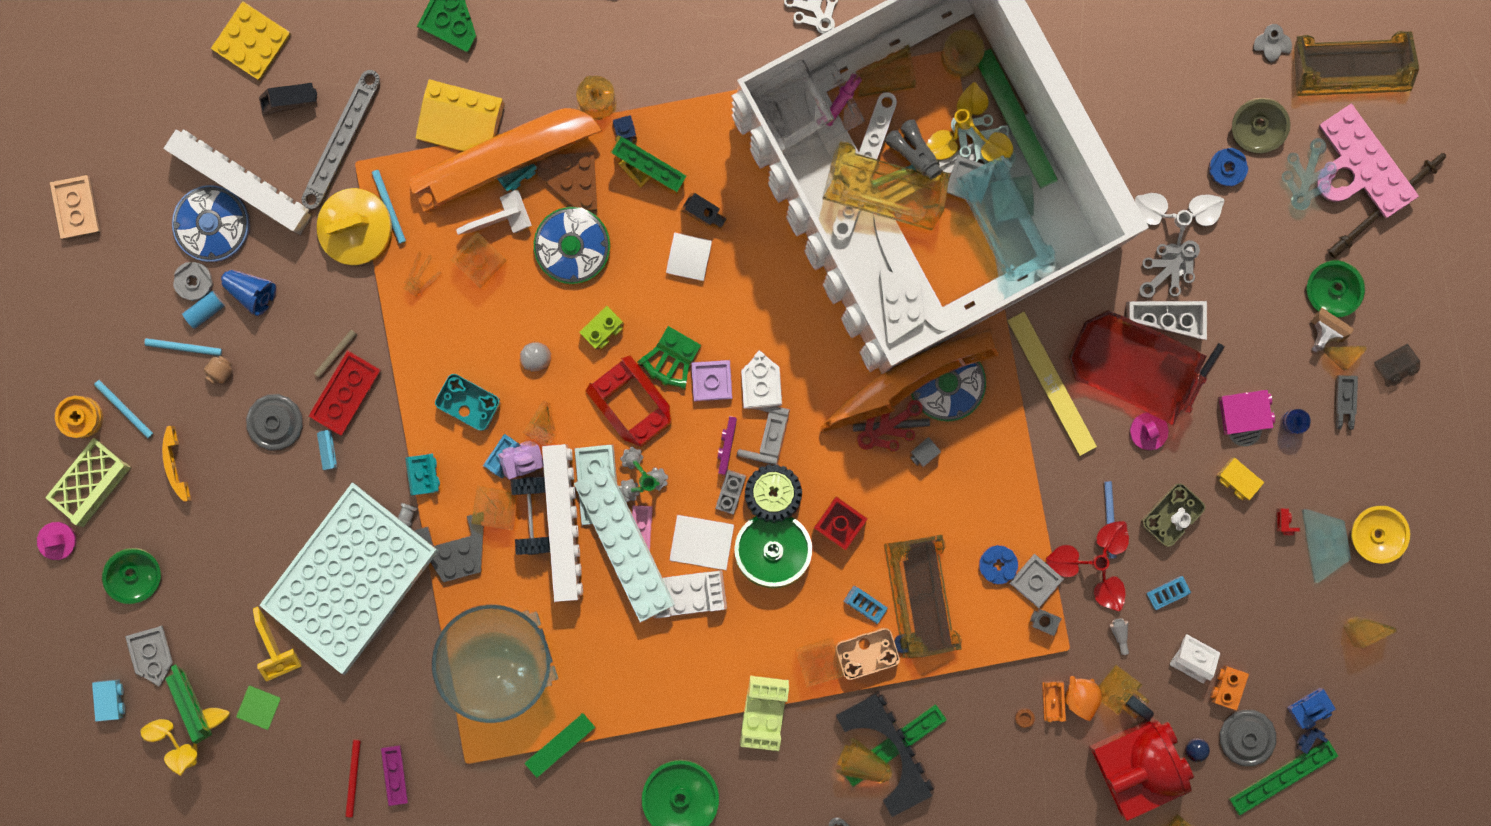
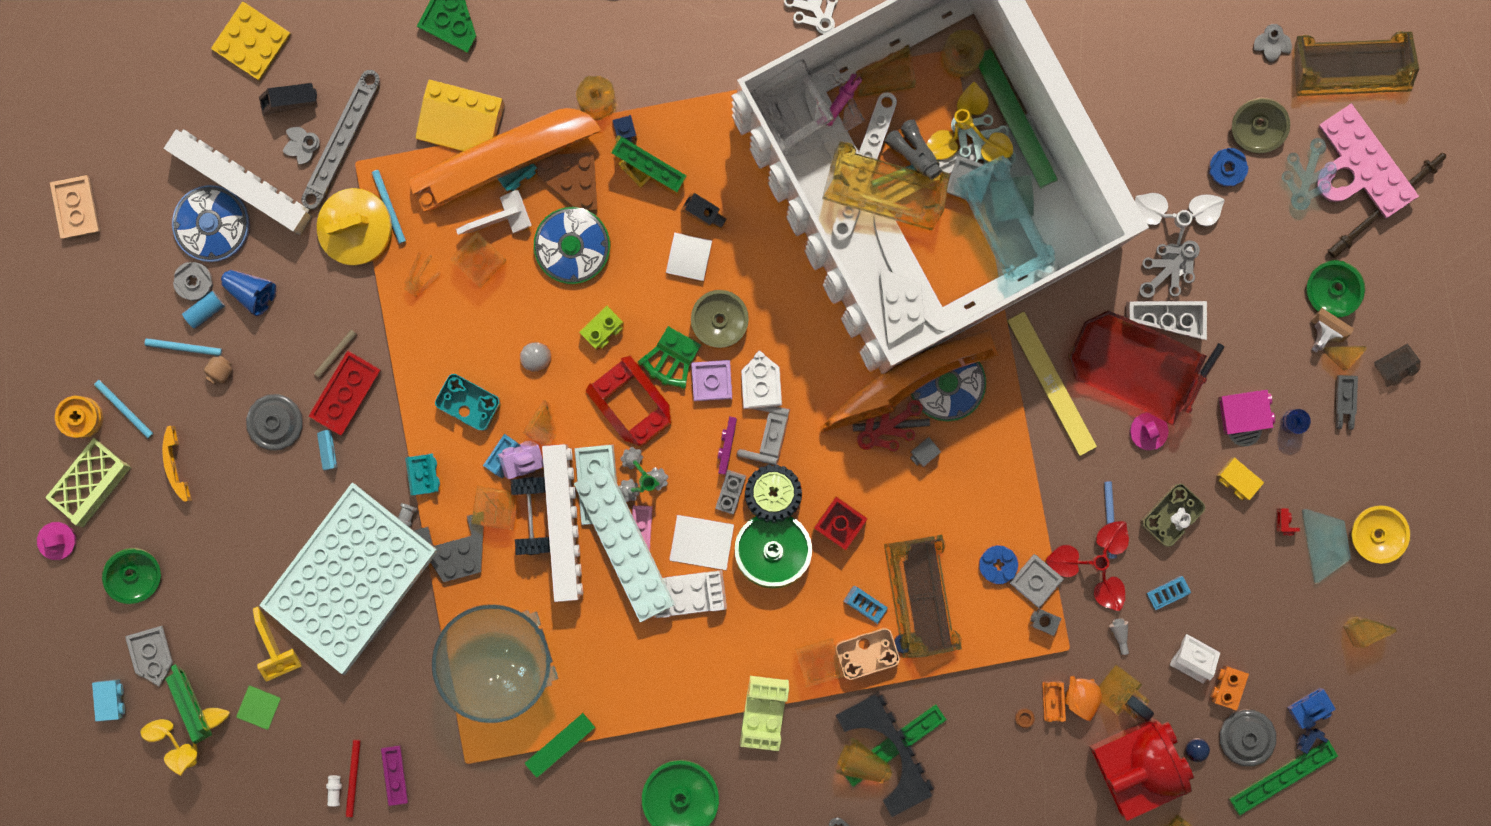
none -> light grey plate [283,127,320,164]
none -> white pin [326,775,342,806]
none -> olive dish [691,290,749,348]

